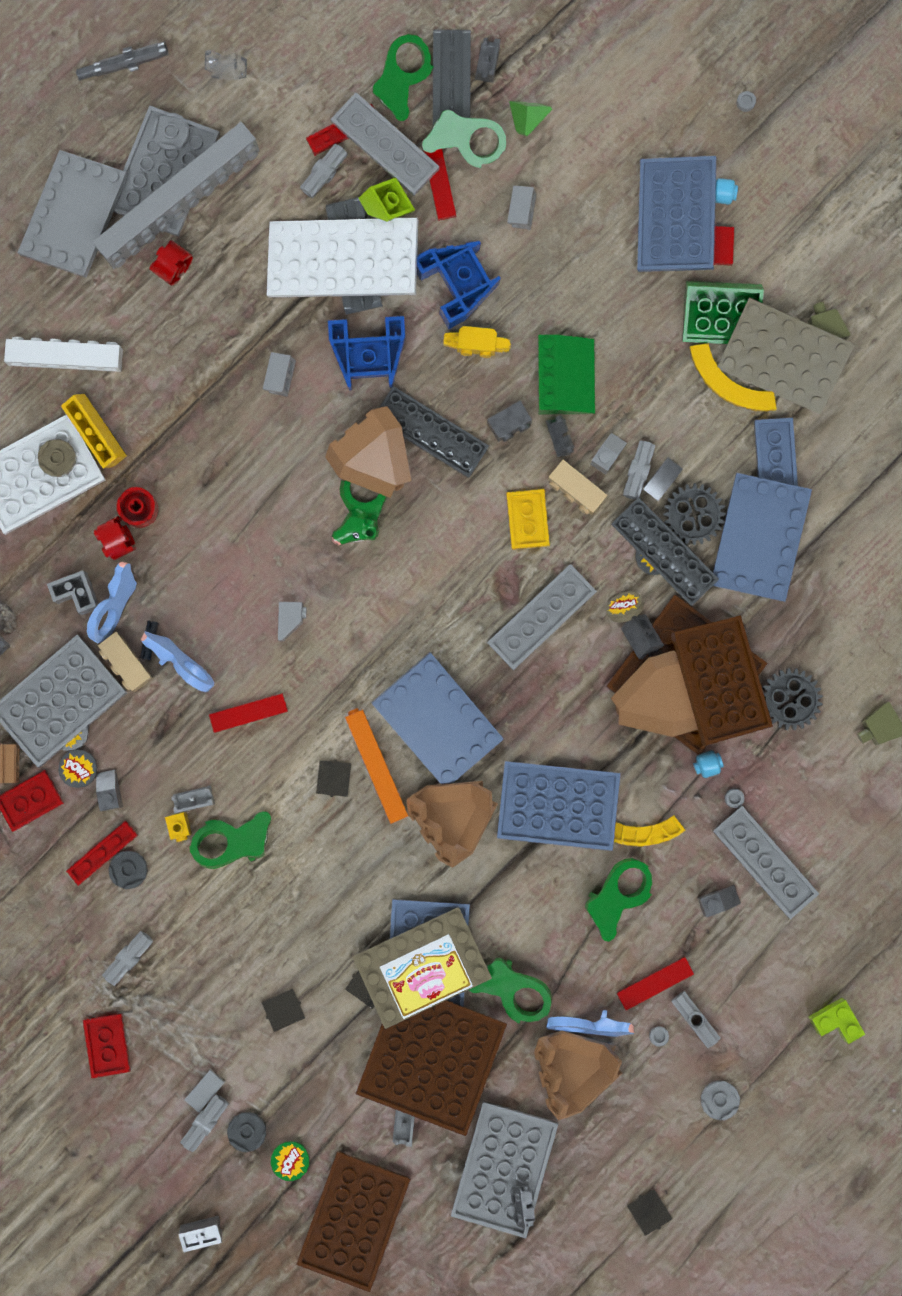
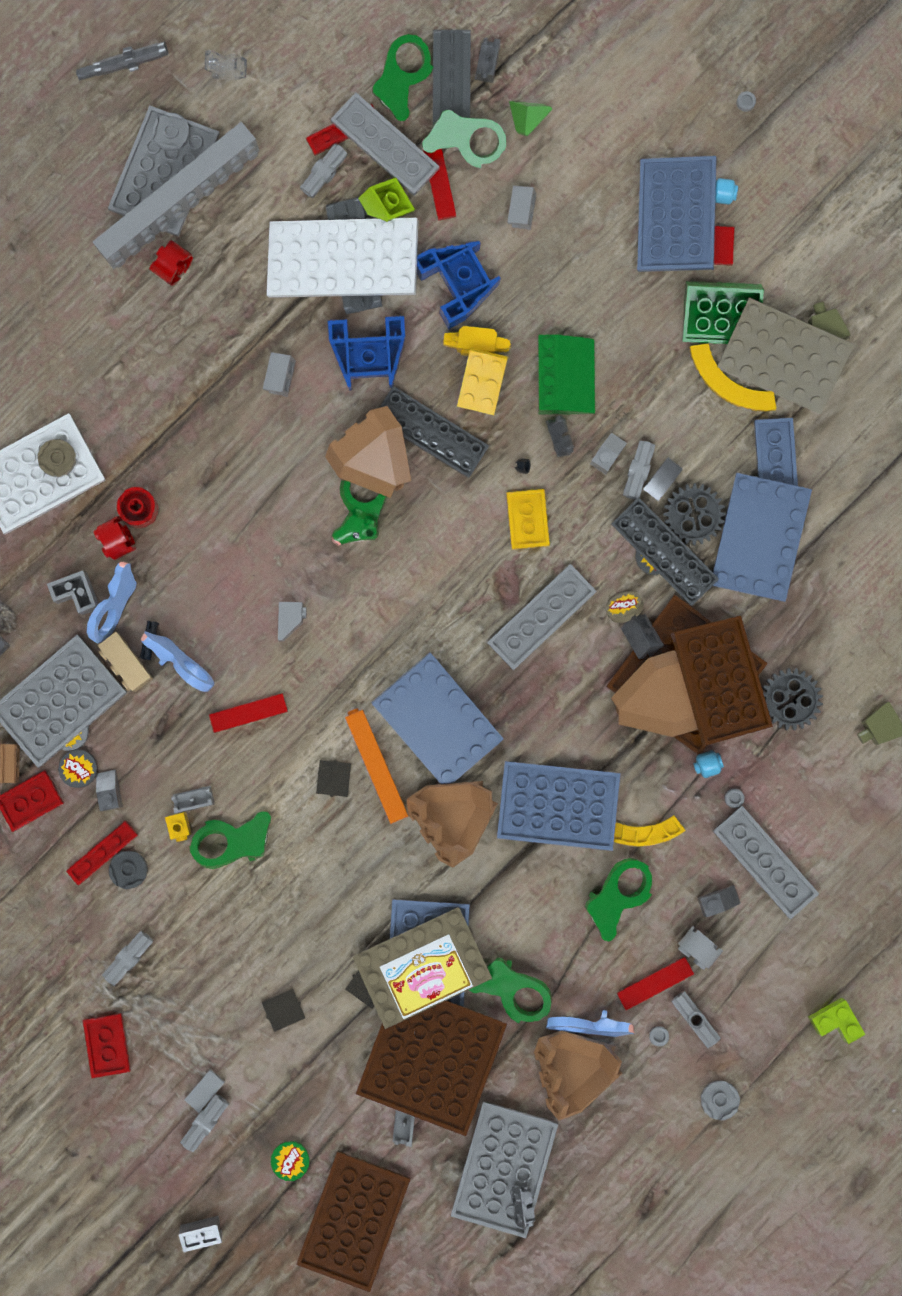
white brick [4,337,123,372] -> none
light grey plate [18,150,128,278] -> none
yellow brick [61,394,127,469] -> none
dark grey tile [227,1112,266,1152] -> none
flat silver brick [487,400,532,442] -> none
tan brick [548,460,608,515] -> none
clear smoke piece [627,1189,672,1236] -> none
none -> yellow brick [457,348,508,415]
none -> black hinge [515,458,531,474]
none -> light grey brick [678,926,723,970]

